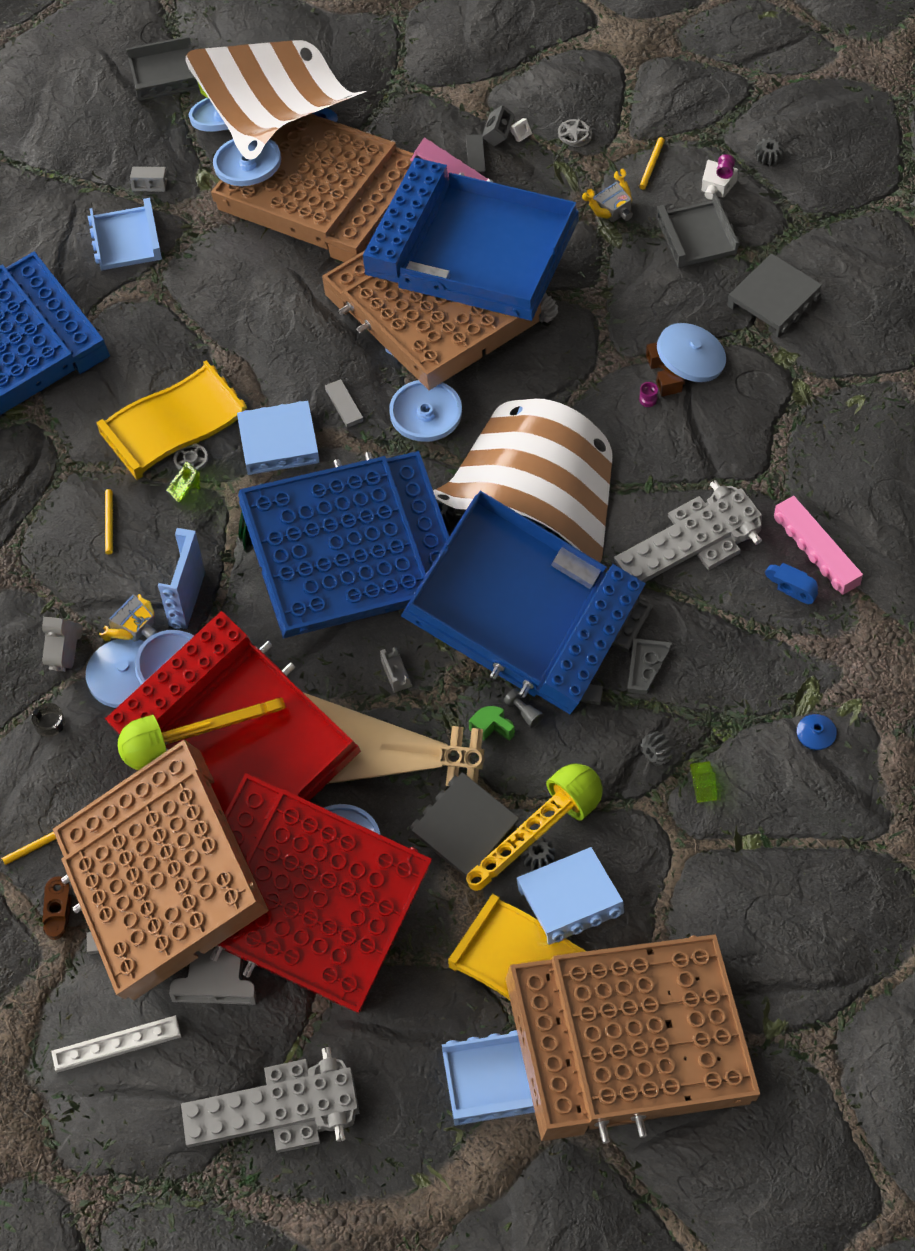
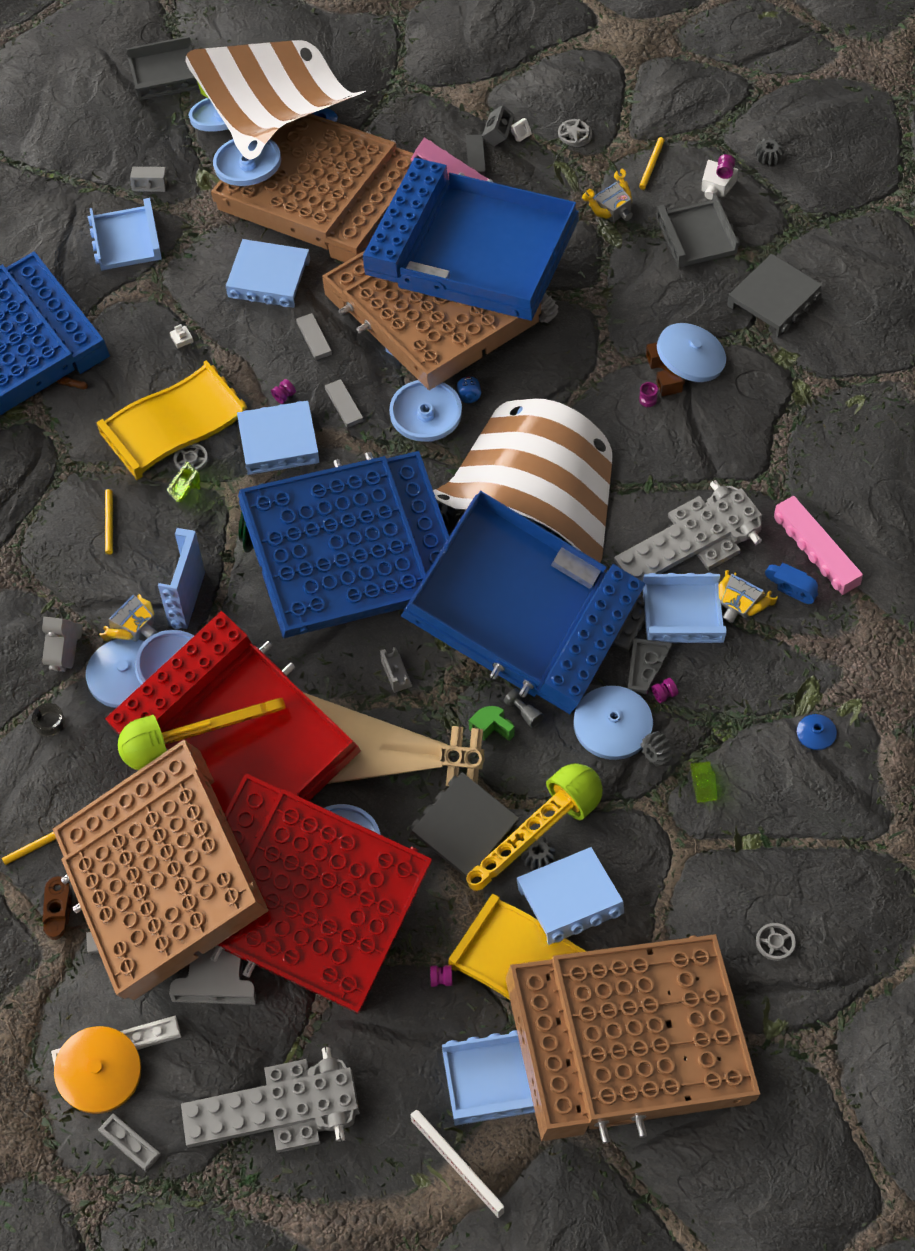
none -> reddish brown piece [54,376,88,390]
none -> light orange dish [54,1026,141,1114]
none -> light grey tile [98,1114,161,1172]
none -> white tile [170,324,193,349]
none -> light blue panel [226,239,310,308]
none -> magenta wheel [271,379,296,404]
none -> light grey tile [296,313,332,360]
none -> white tile [411,1110,504,1218]
none -> magenta wheel [430,965,452,987]
none -> blue head [457,377,481,403]
none -> light blue dish [574,686,653,760]
none -> light blue panel [642,573,726,643]
none -> magenta wheel [651,678,678,703]
none -> torso [718,570,778,623]
none -> light grey wheel [756,923,796,961]

